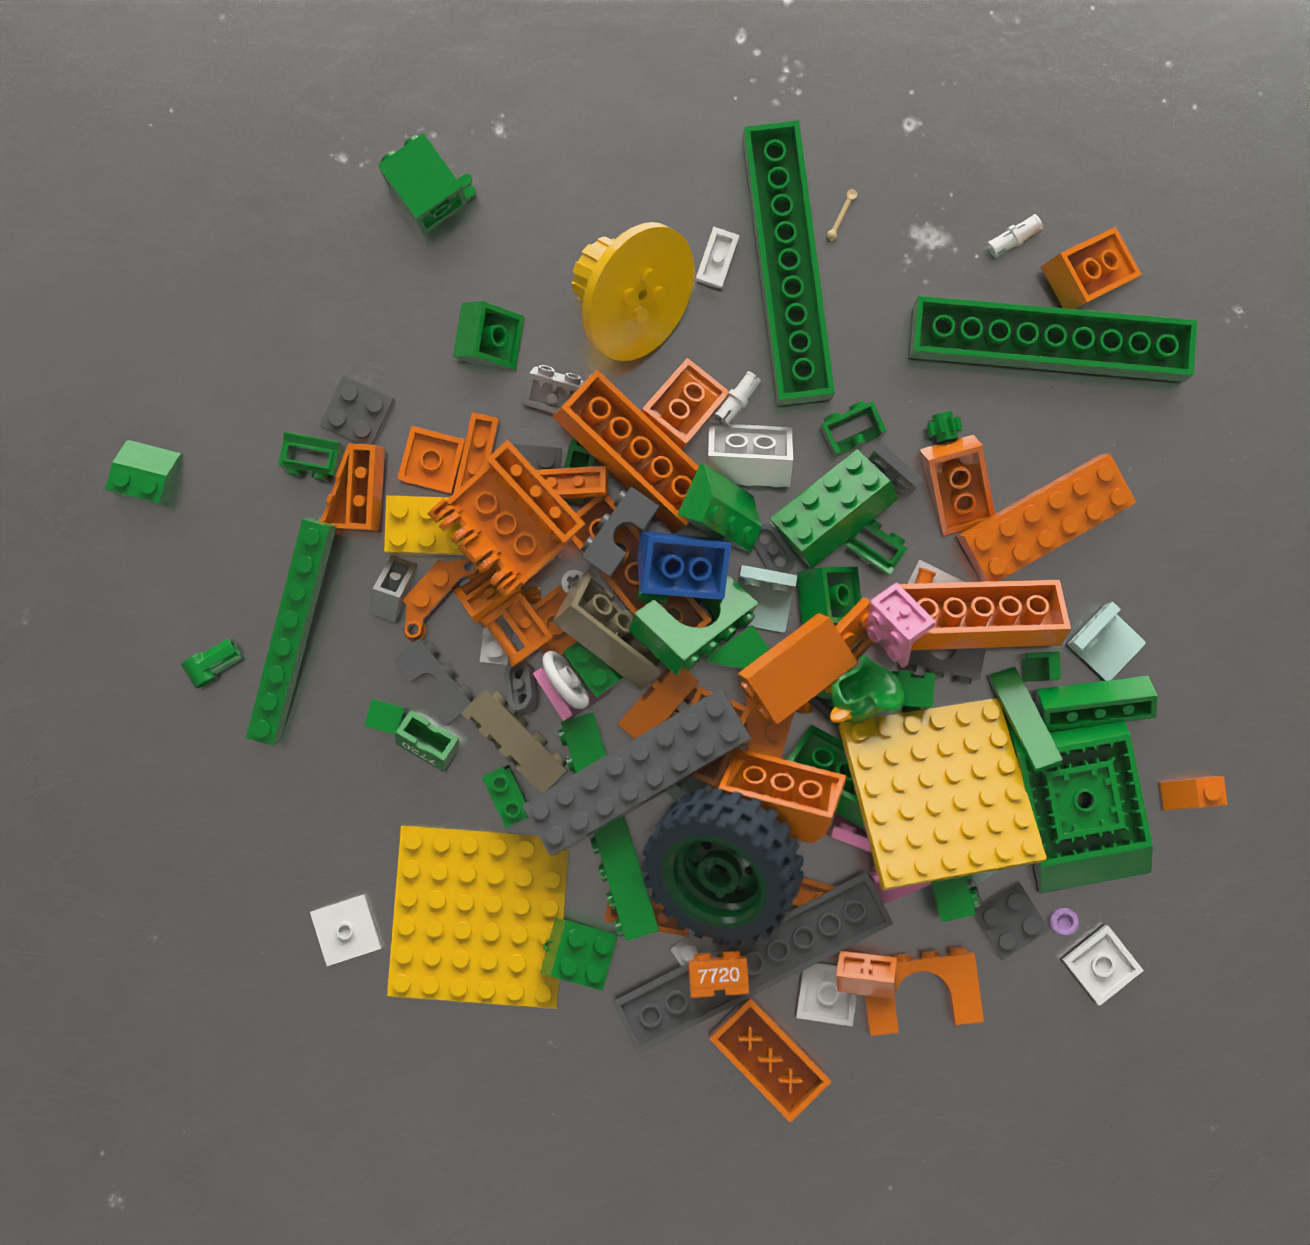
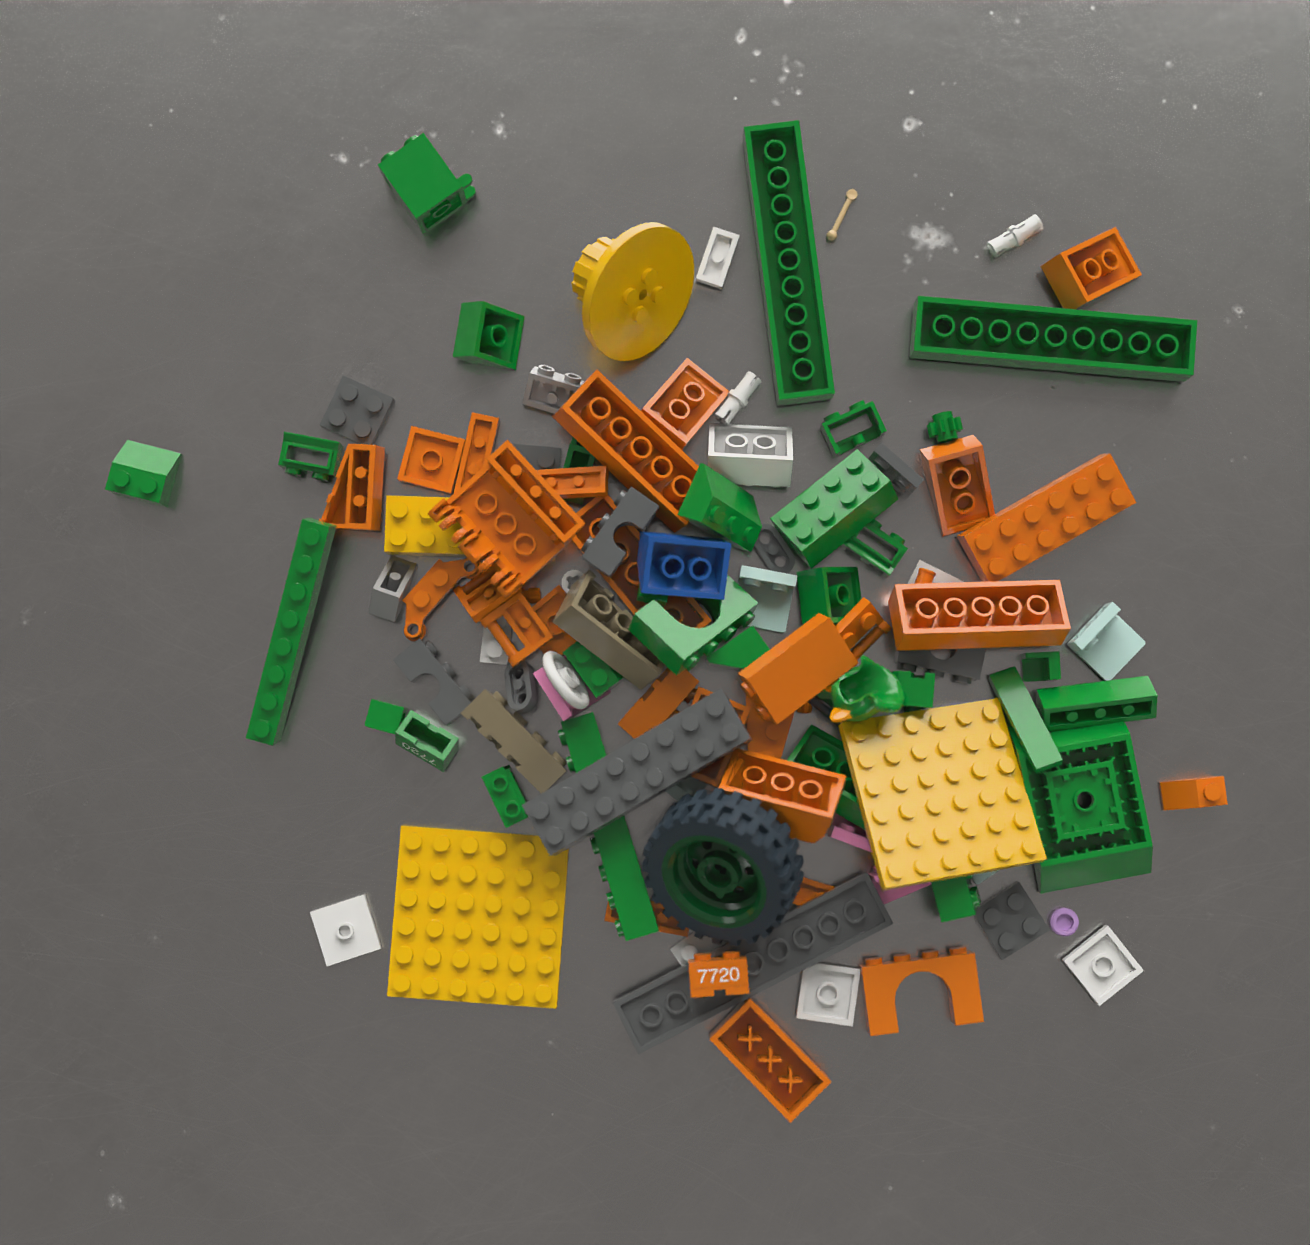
green piece [181,638,242,689] -> none
green brick [540,917,618,991] -> none
orange hinge [836,951,898,999] -> none
bright pink bracket [866,583,935,668] -> none

